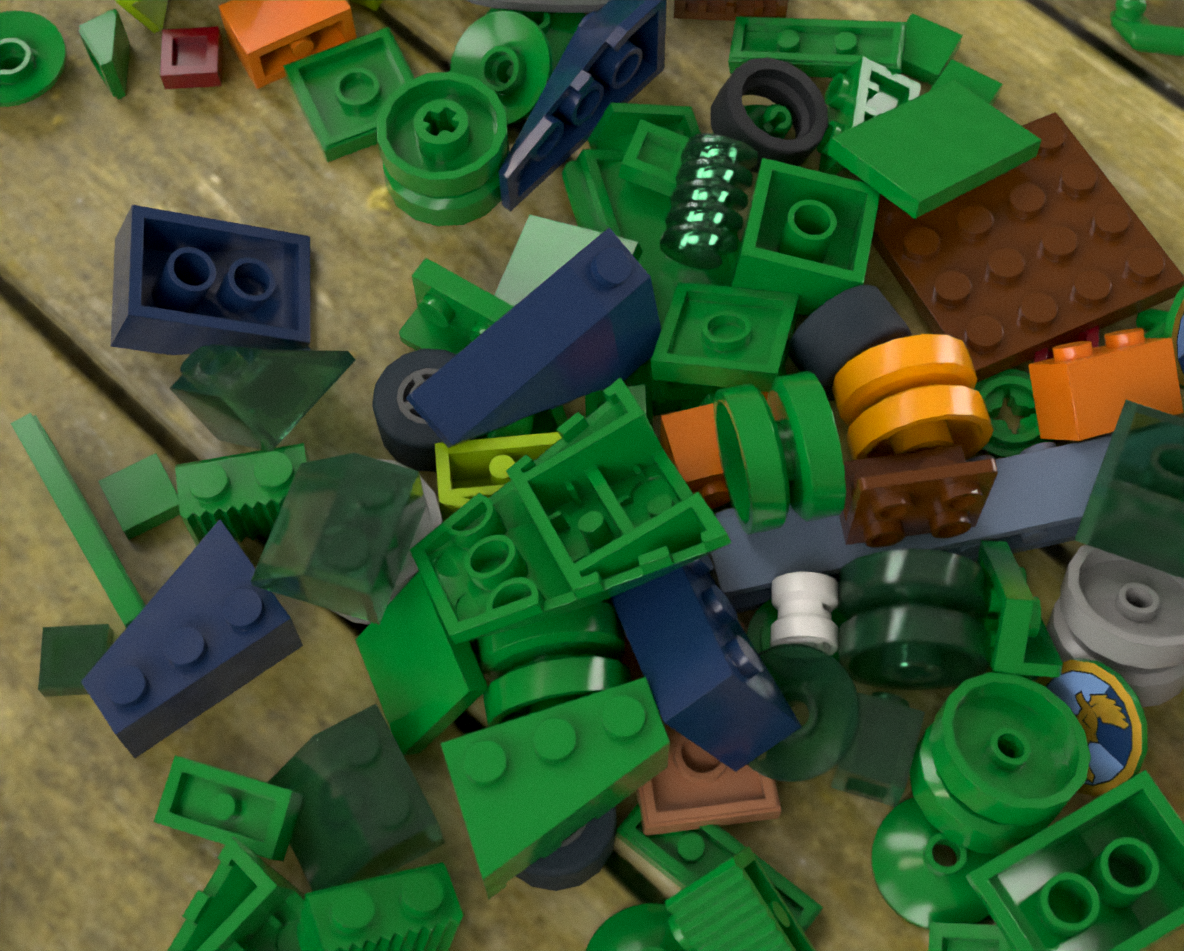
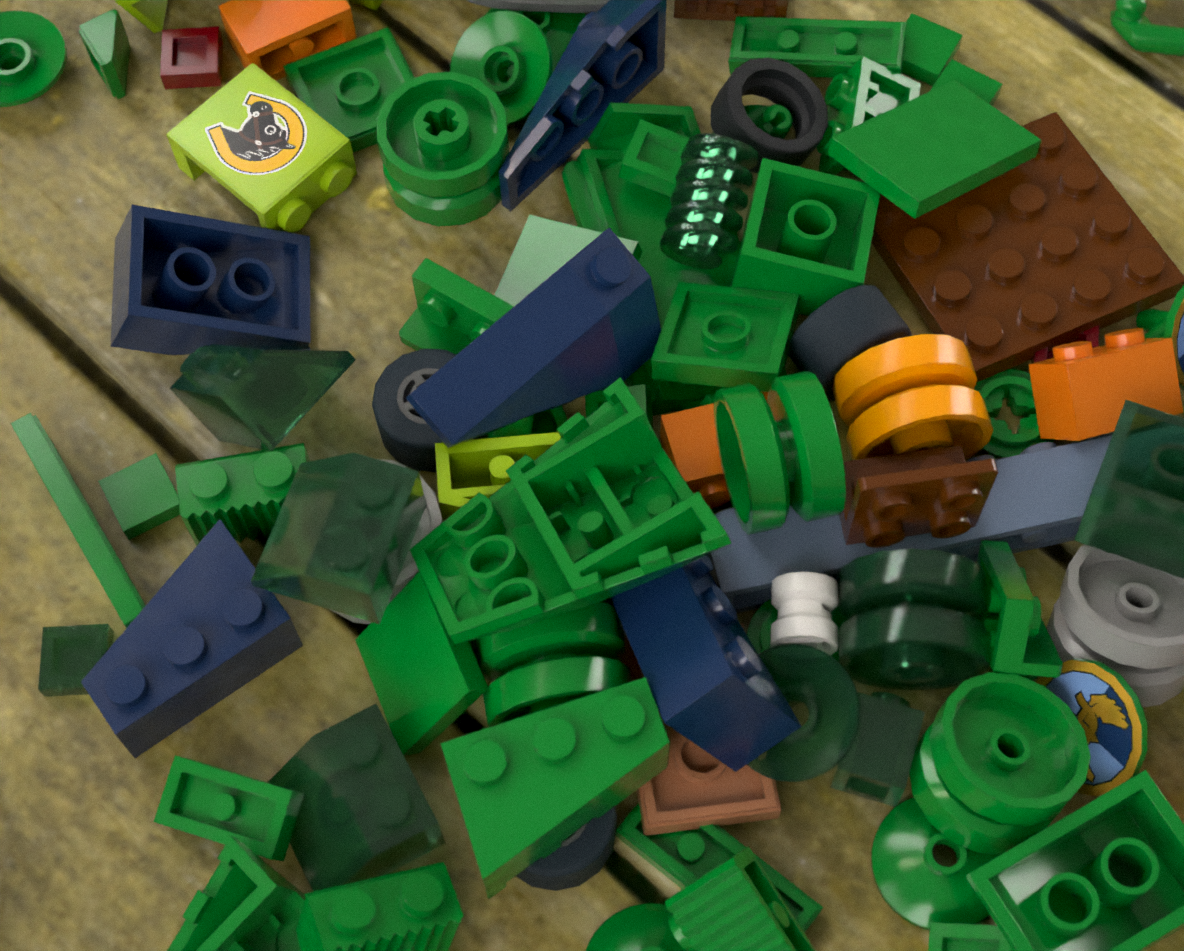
none -> lime panel [166,63,357,233]

